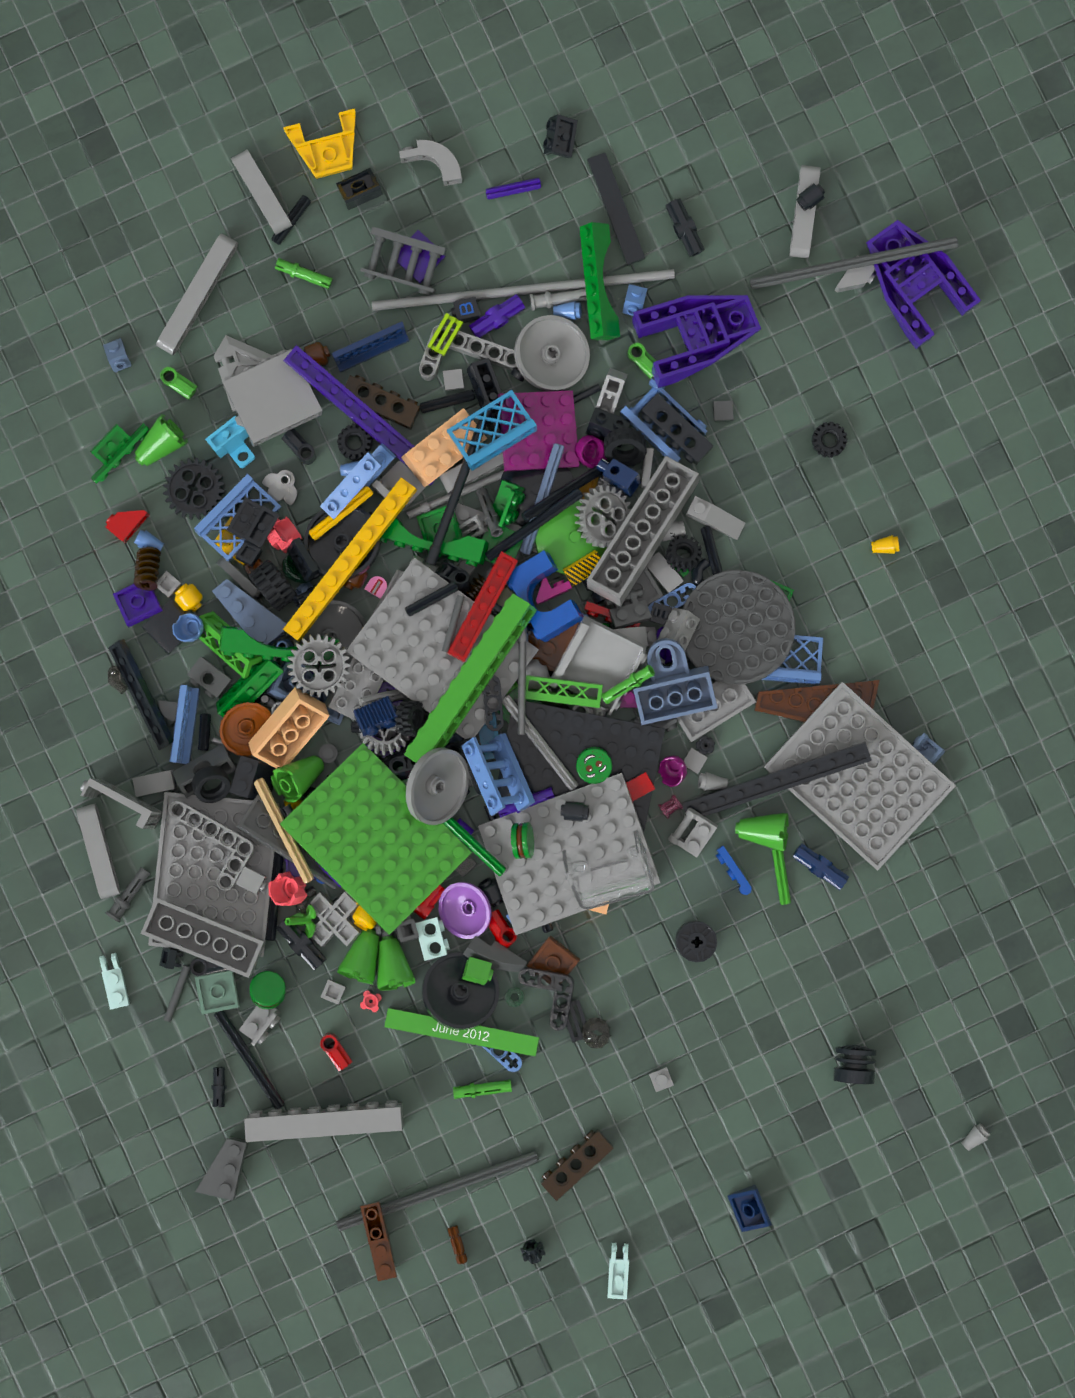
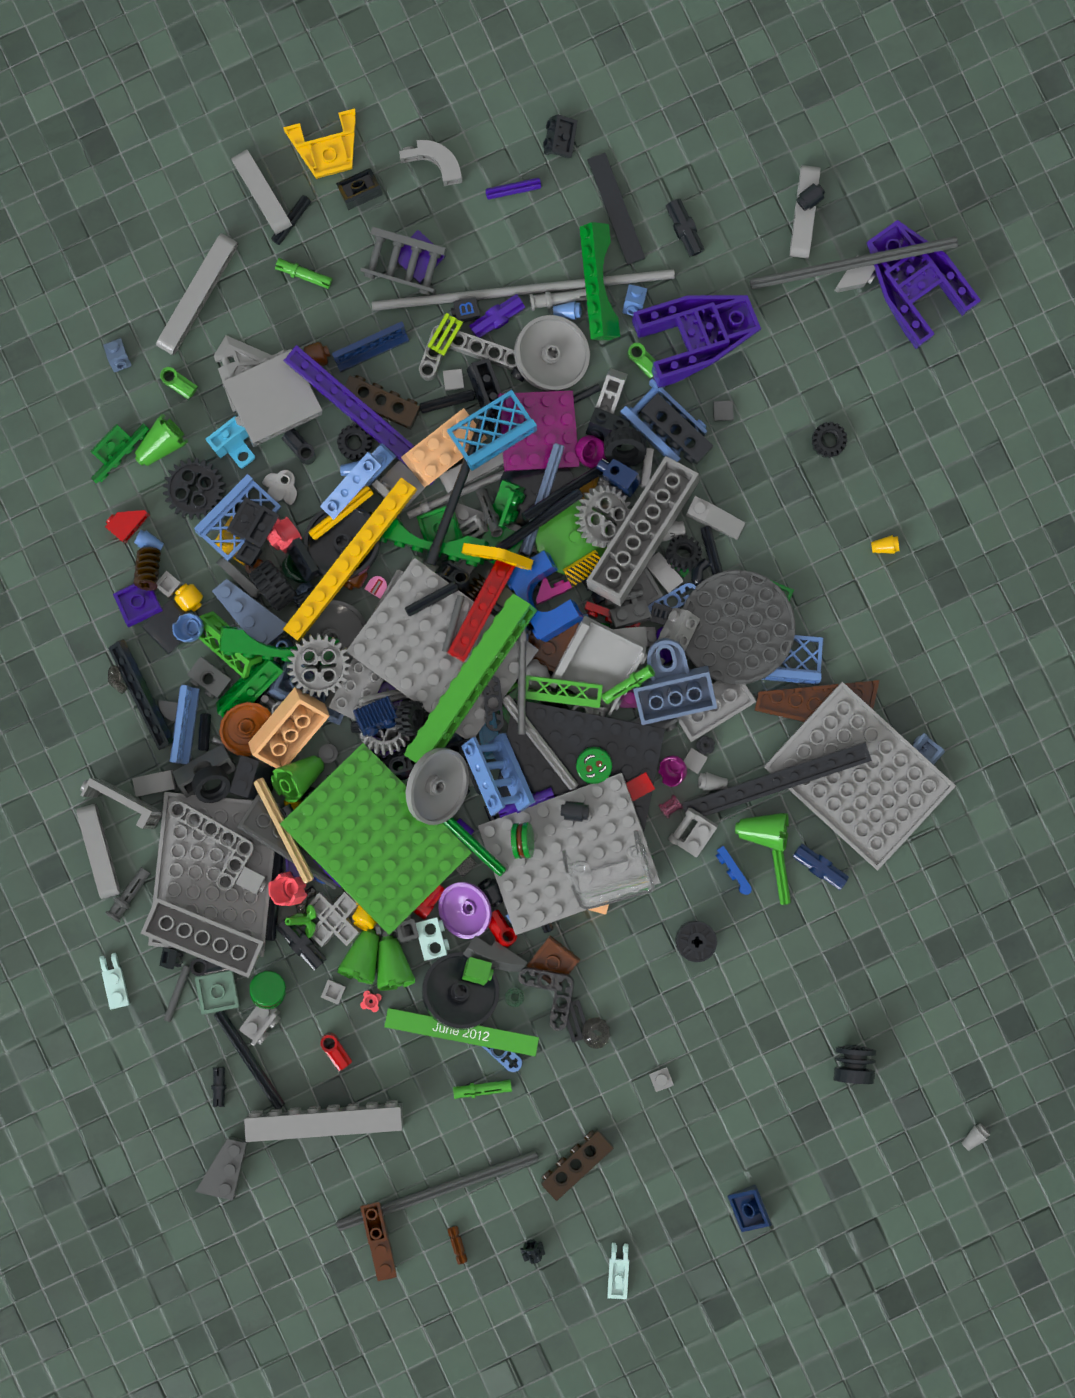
none -> yellow beam [461,543,534,570]

